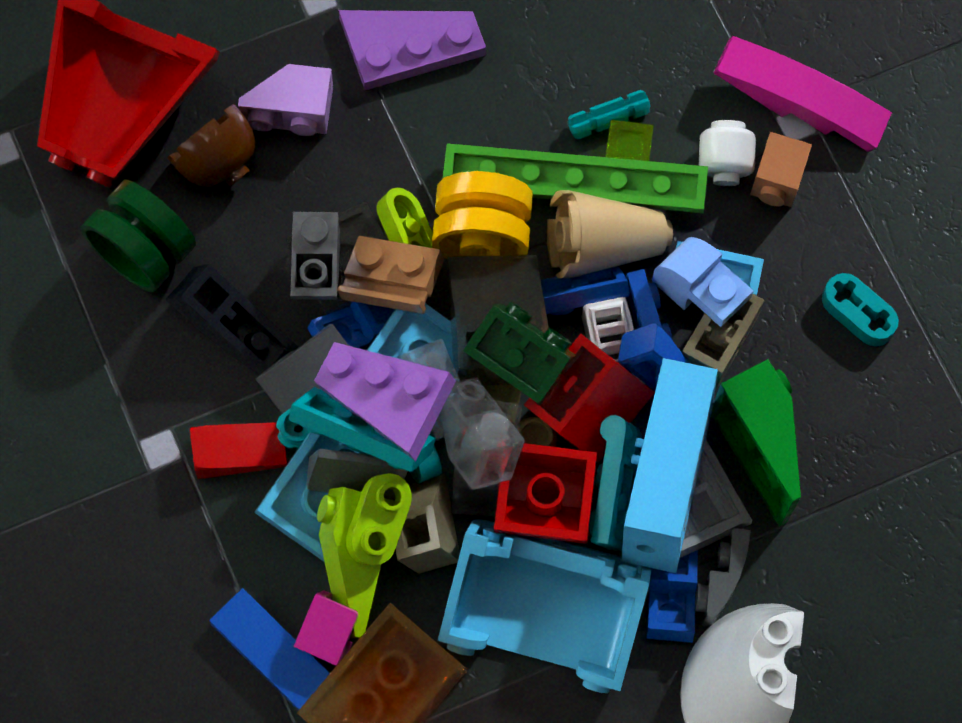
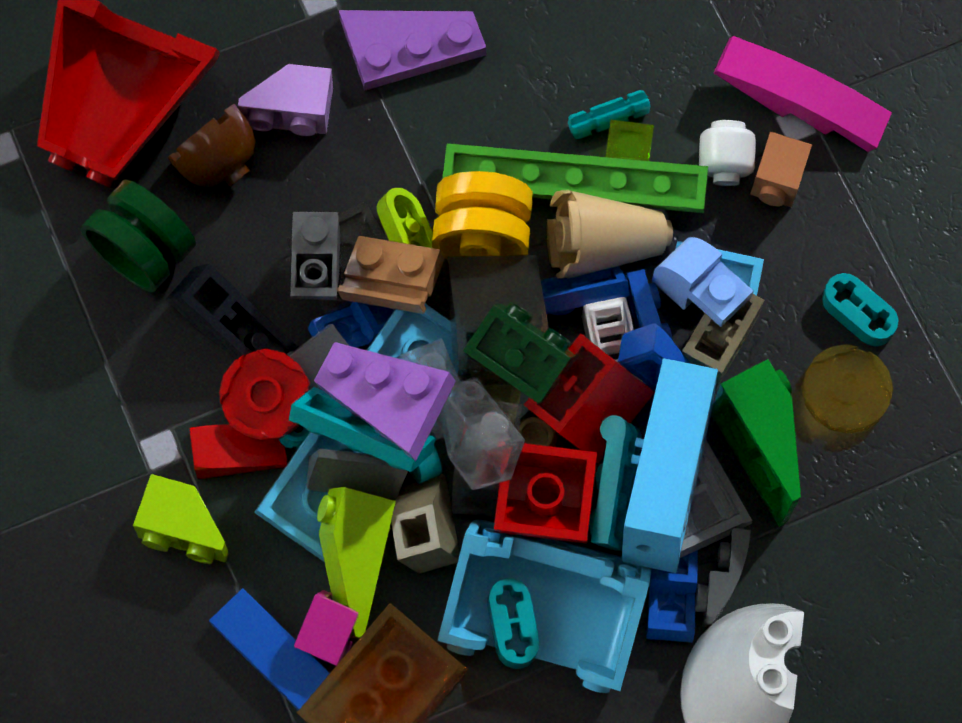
lime plate [346,473,412,565] -> none
none -> lime slope [133,474,229,564]
none -> red tile [219,349,311,441]
none -> teal beam [487,578,539,669]
none -> clear yellow tile [802,344,893,434]

